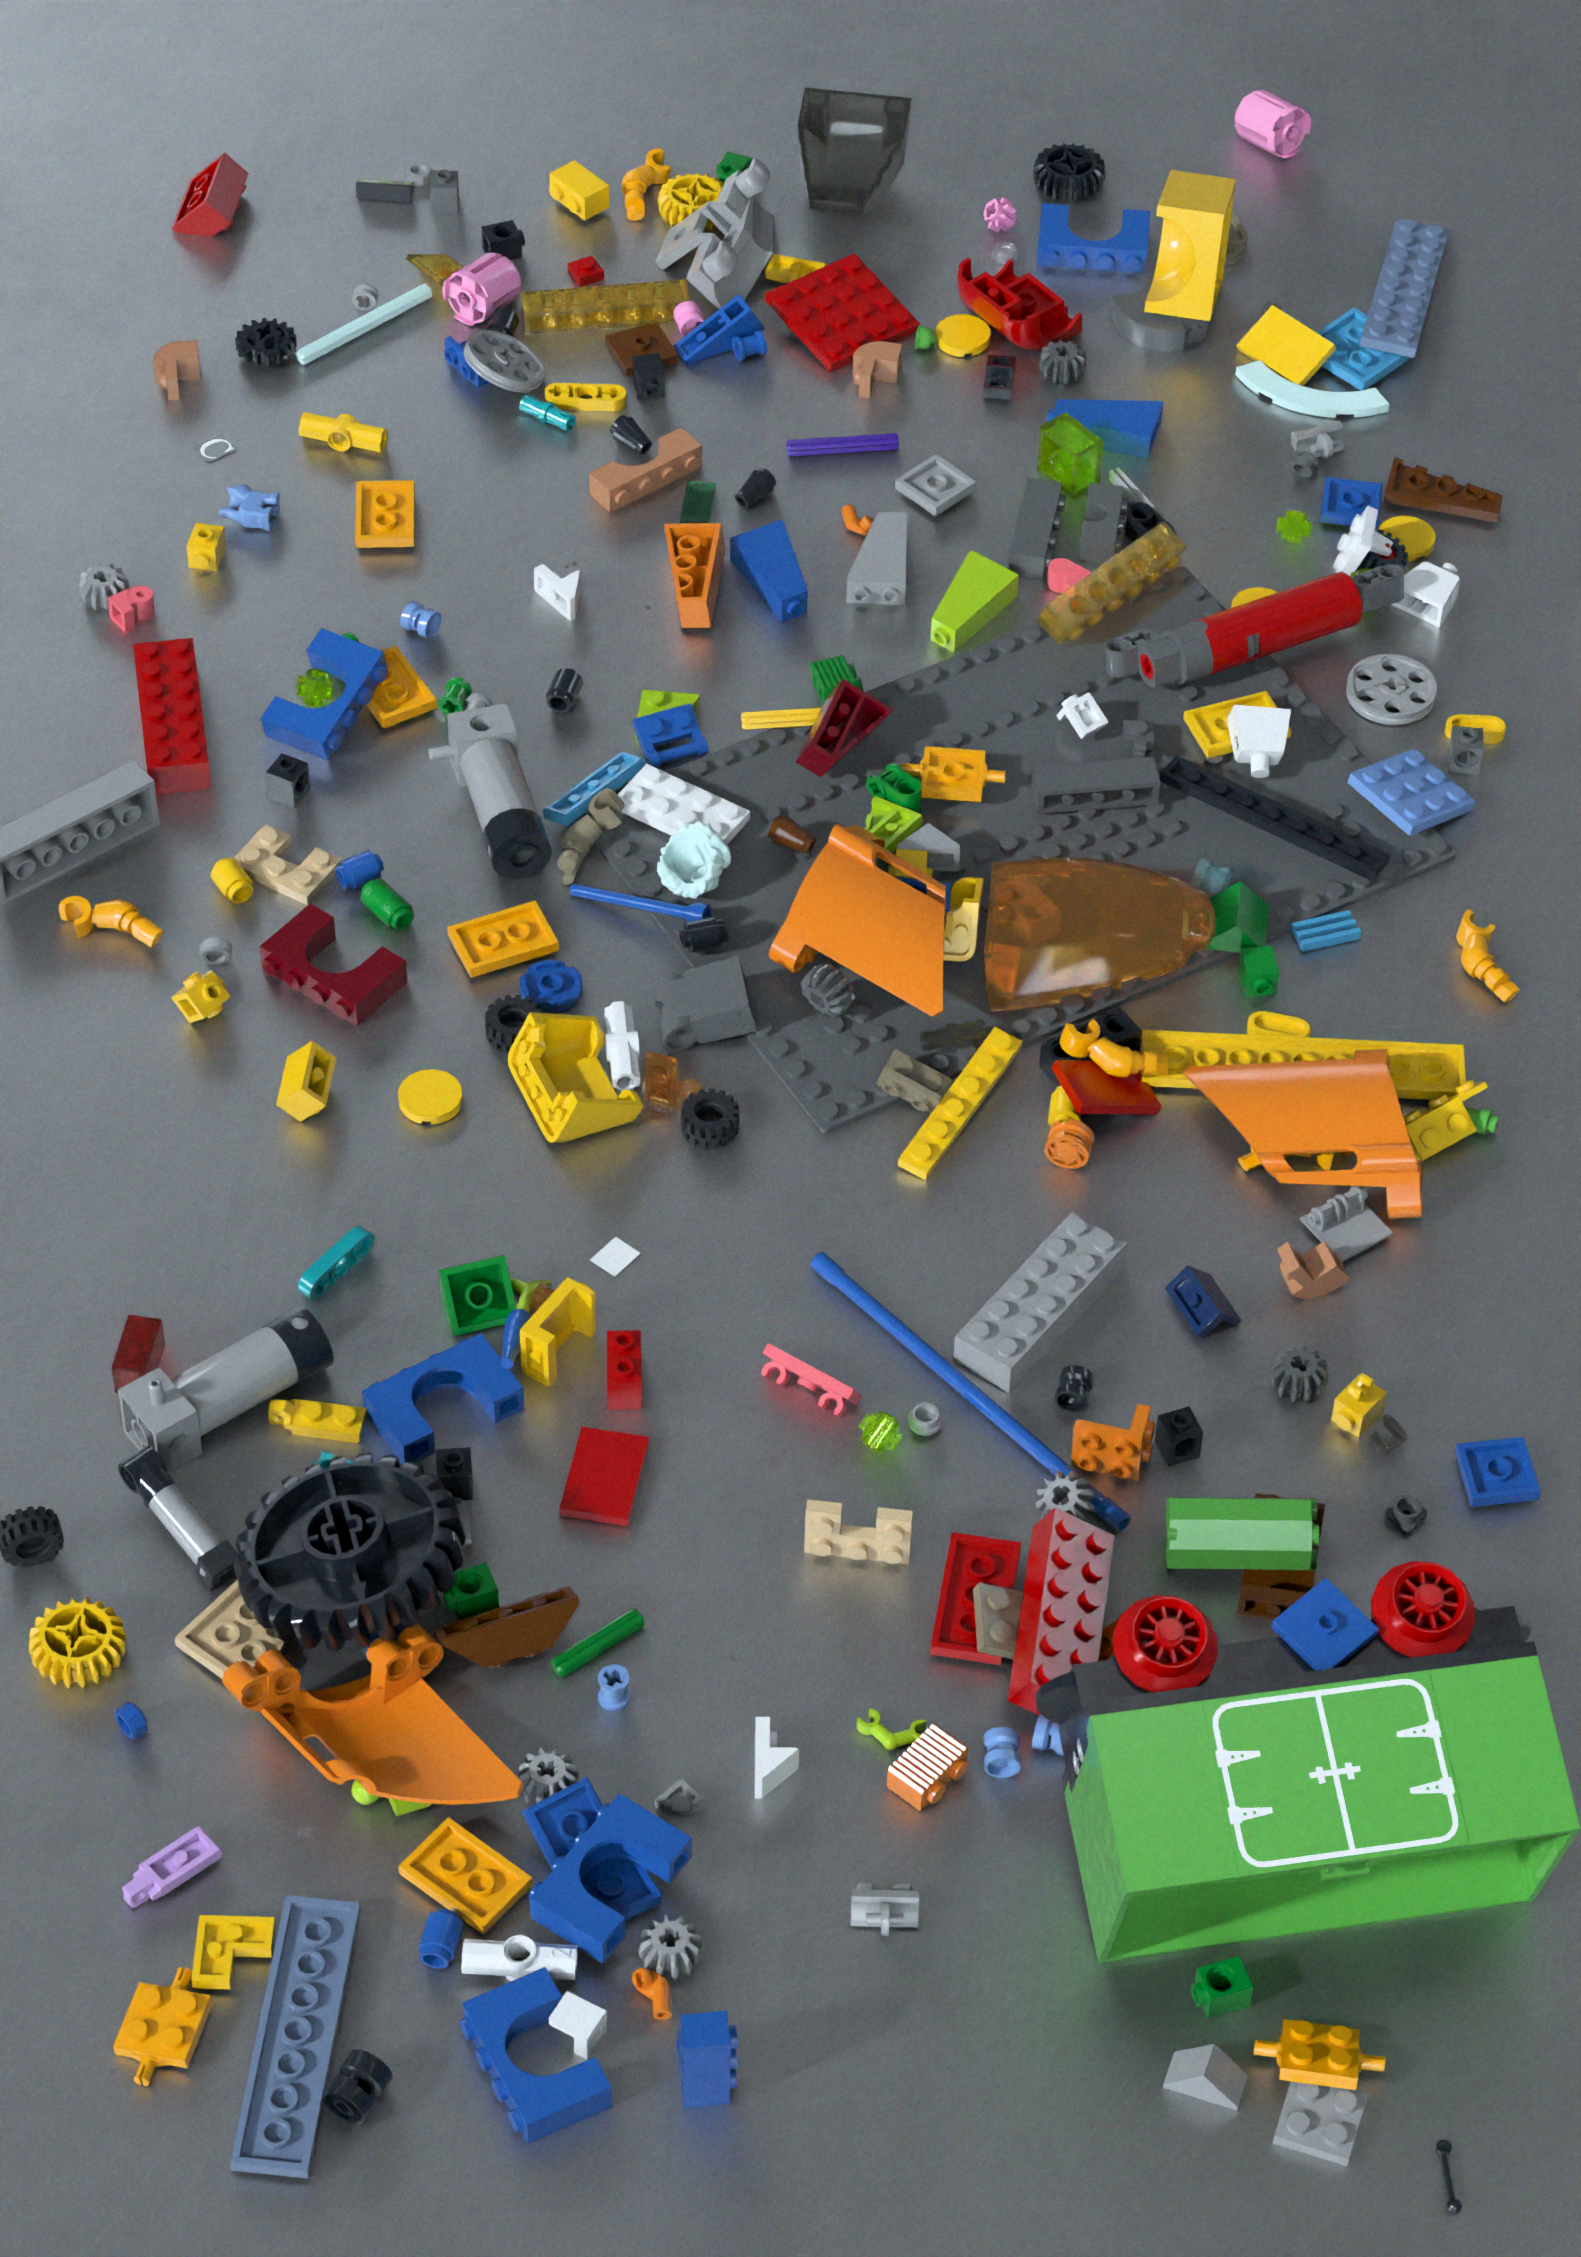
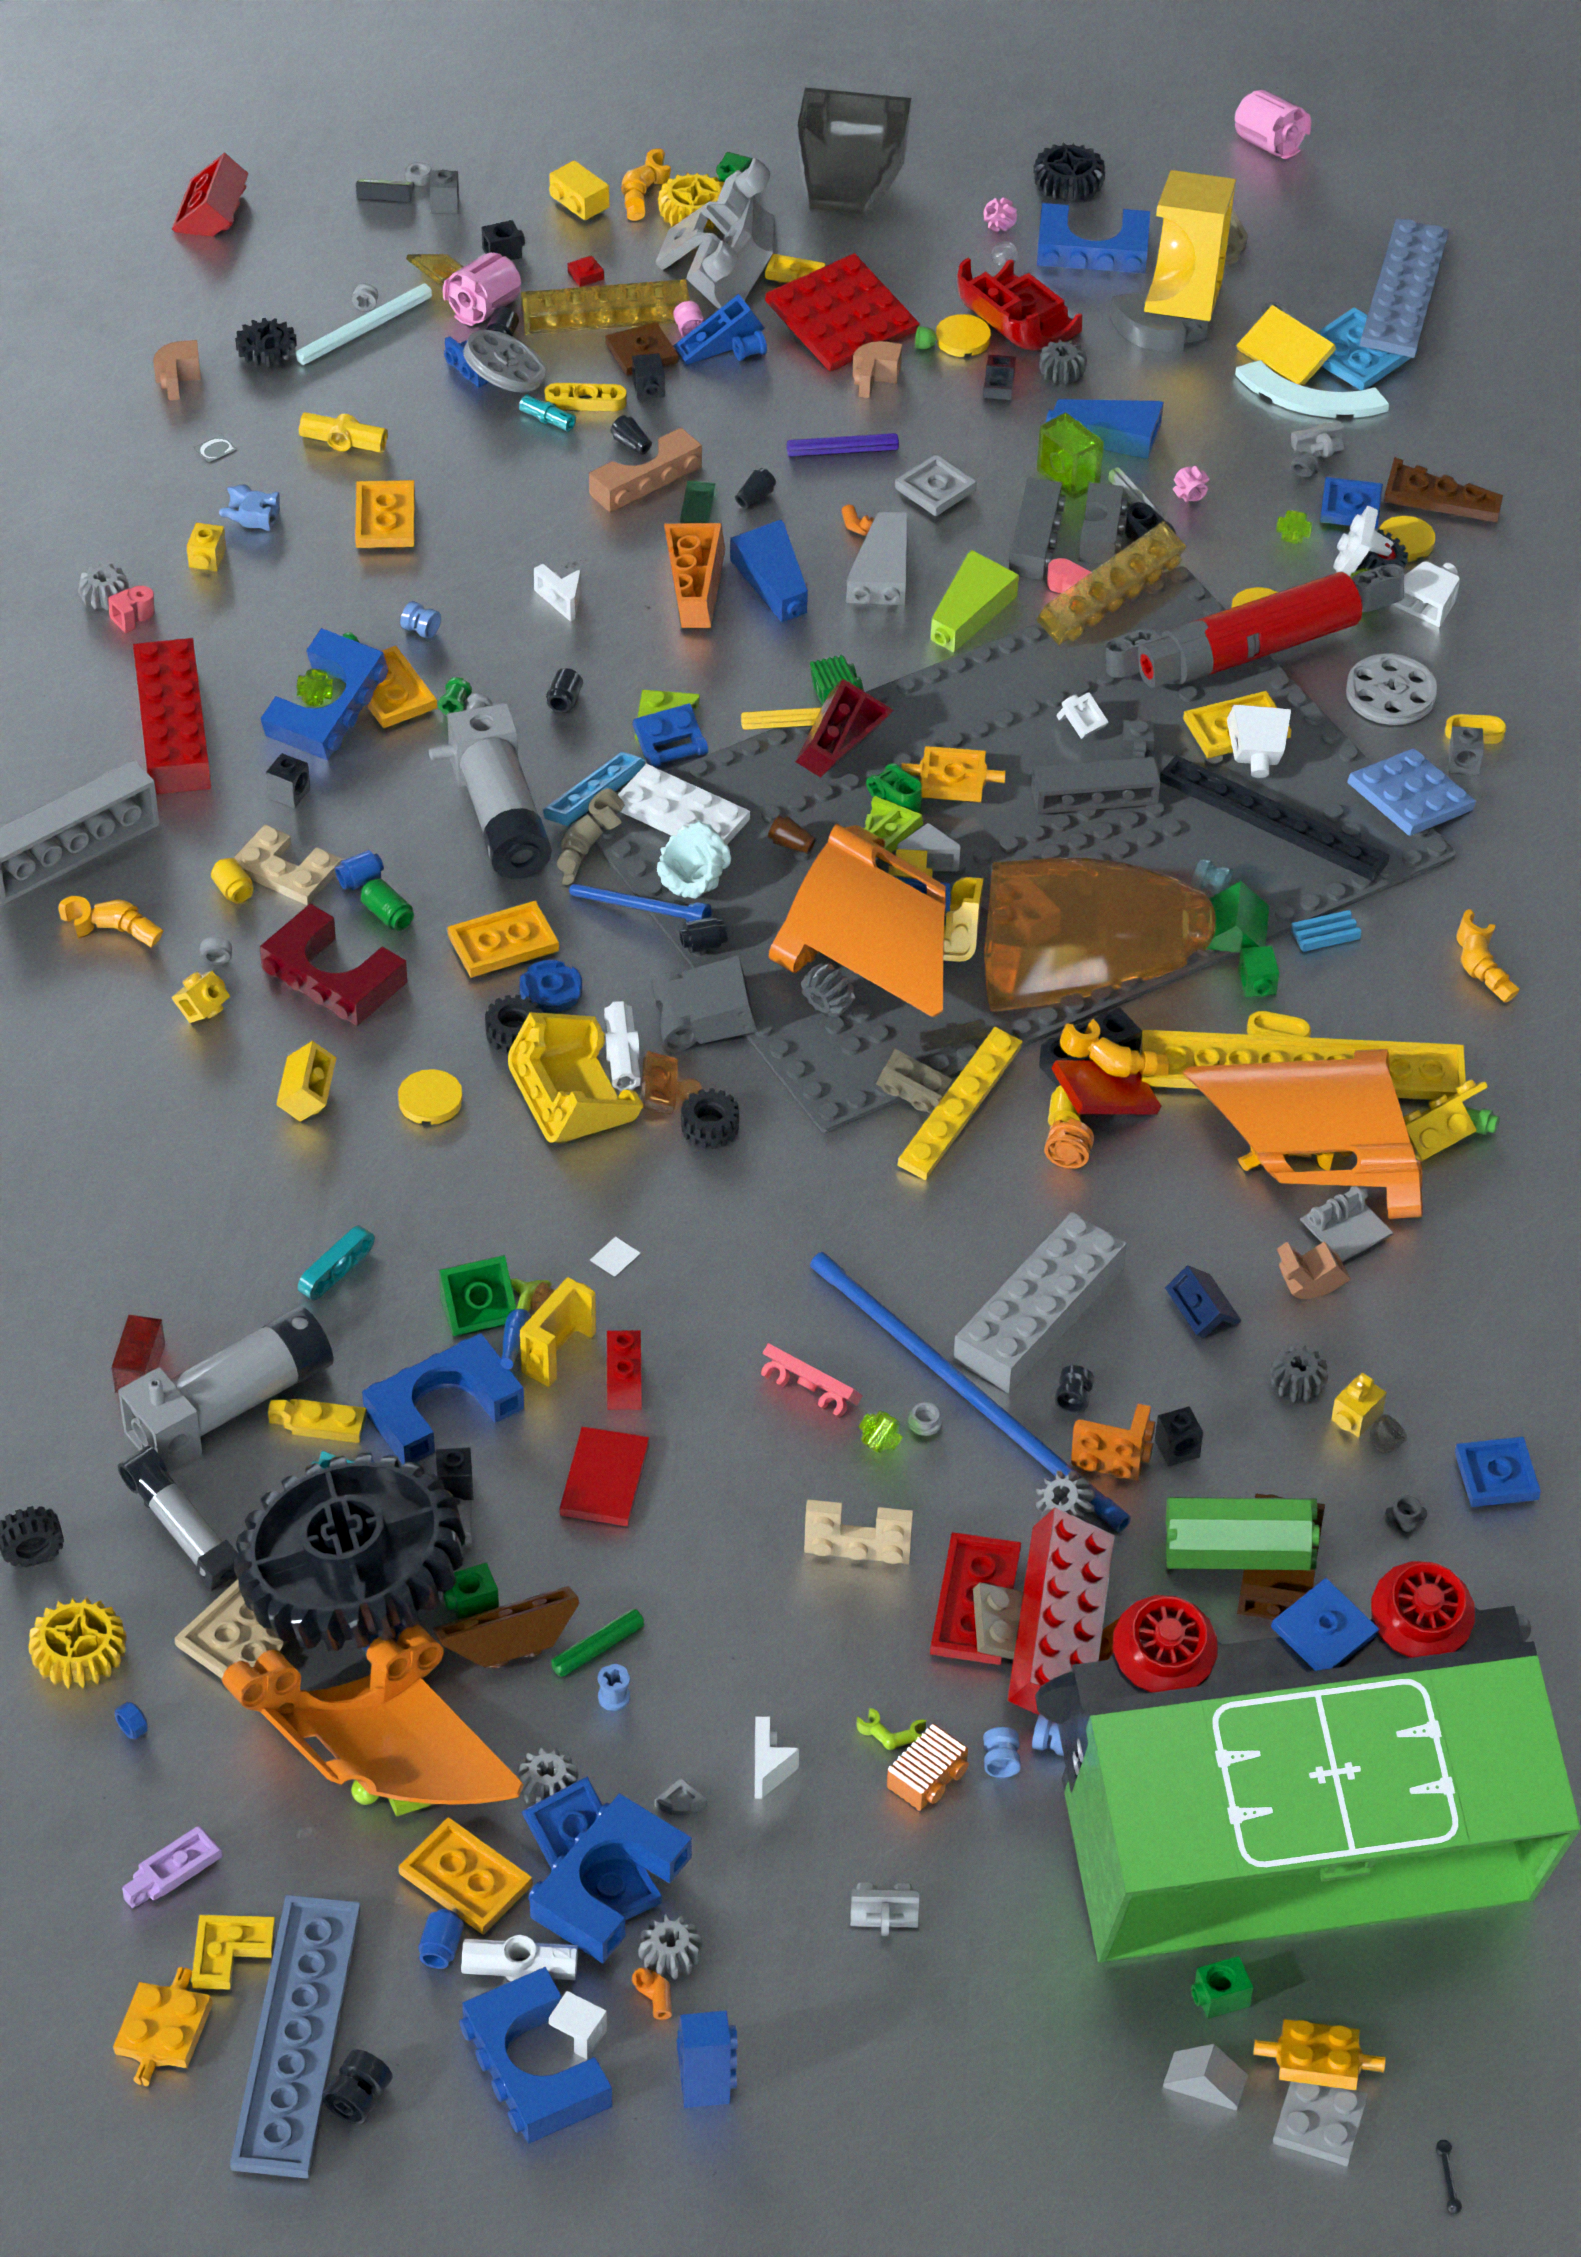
none -> bright pink gear [1173,466,1210,503]

